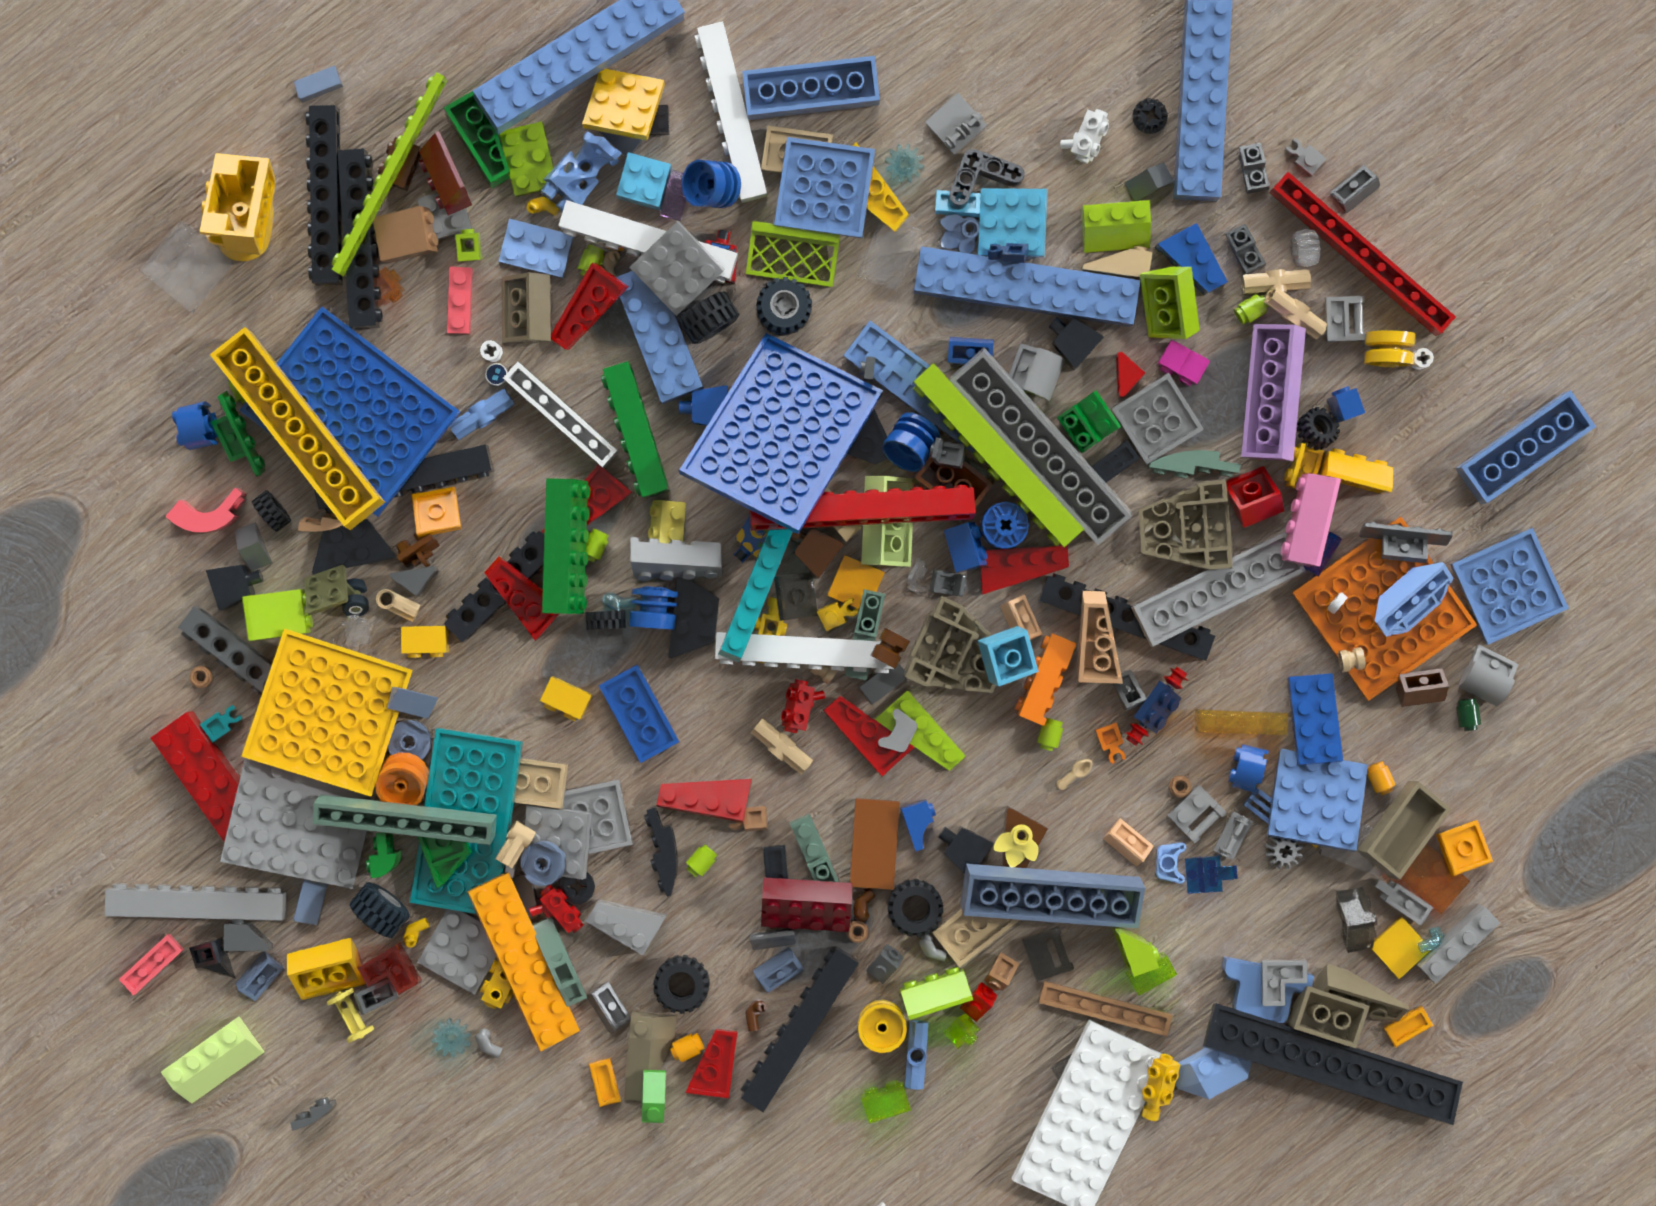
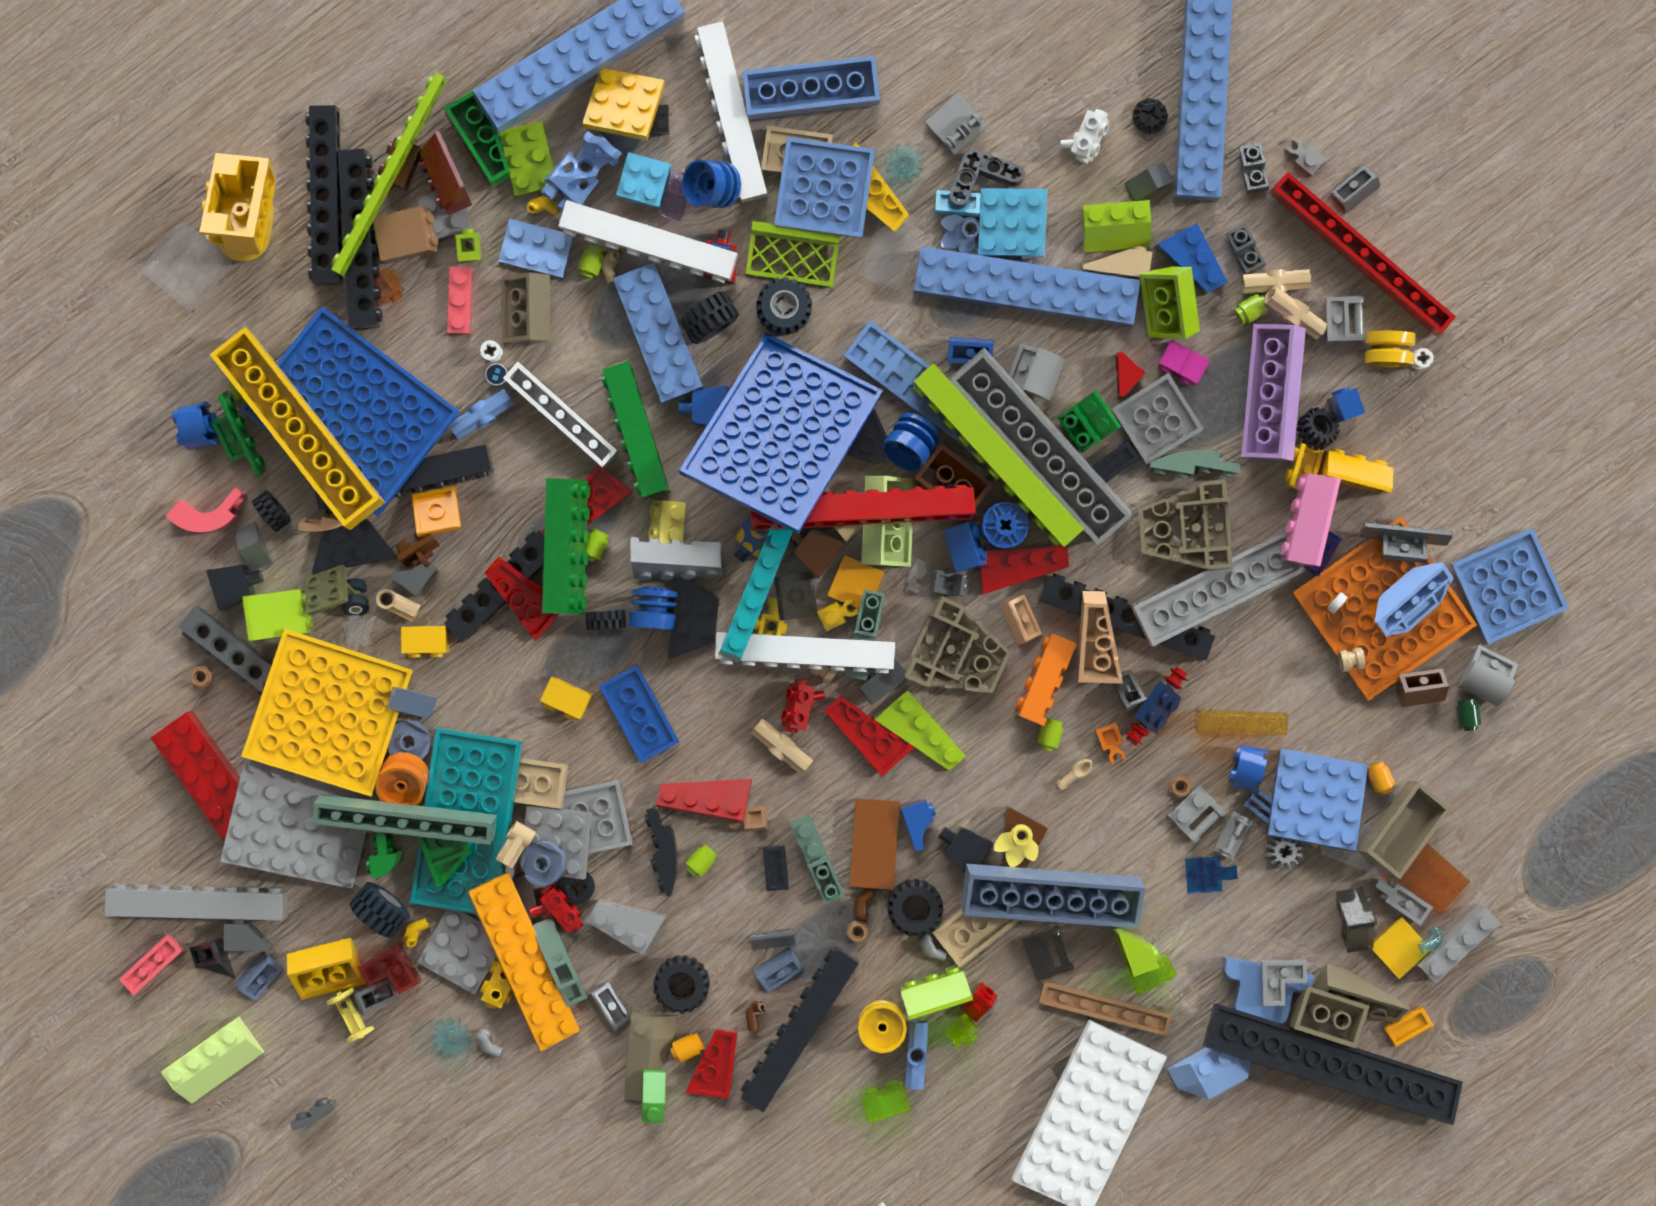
teal plate [200,705,243,742] -> none
sand blue slope [293,879,328,925] -> none
sand blue slope [294,66,343,103] -> none
red wing [551,262,629,350] -> none
light orange tile [589,1058,621,1107] -> none
clear light blue arm [602,593,636,610] -> none
light grey plate [630,221,725,316] -> none
dark red piece [761,878,853,932] -> none
dark grey plate [860,356,875,381] -> none
dark grey bracket [866,944,904,984] -> none
reddish brown wheel [870,628,910,669] -> none
light grey piece [878,709,917,752] -> none
dark grey bracket [930,438,967,469] -> none
medium azure brick [978,626,1039,687] -> none
medium nougat bracket [984,952,1020,991] -> none
dark blue plate [988,243,1029,264] -> none
black torso [1049,317,1104,370] -> none
light nougat slope [1103,818,1154,866] -> none
yellow brick [1141,1054,1181,1121] -> none
light blue piece [1155,842,1186,884] -> none
red slope [1226,466,1284,528] -> none
blue plate [1287,673,1343,765] -> none
clear gear [1291,229,1321,267] -> none
light orange tile [1436,820,1493,876] -> none
medium blue brick [1455,390,1596,504] -> none

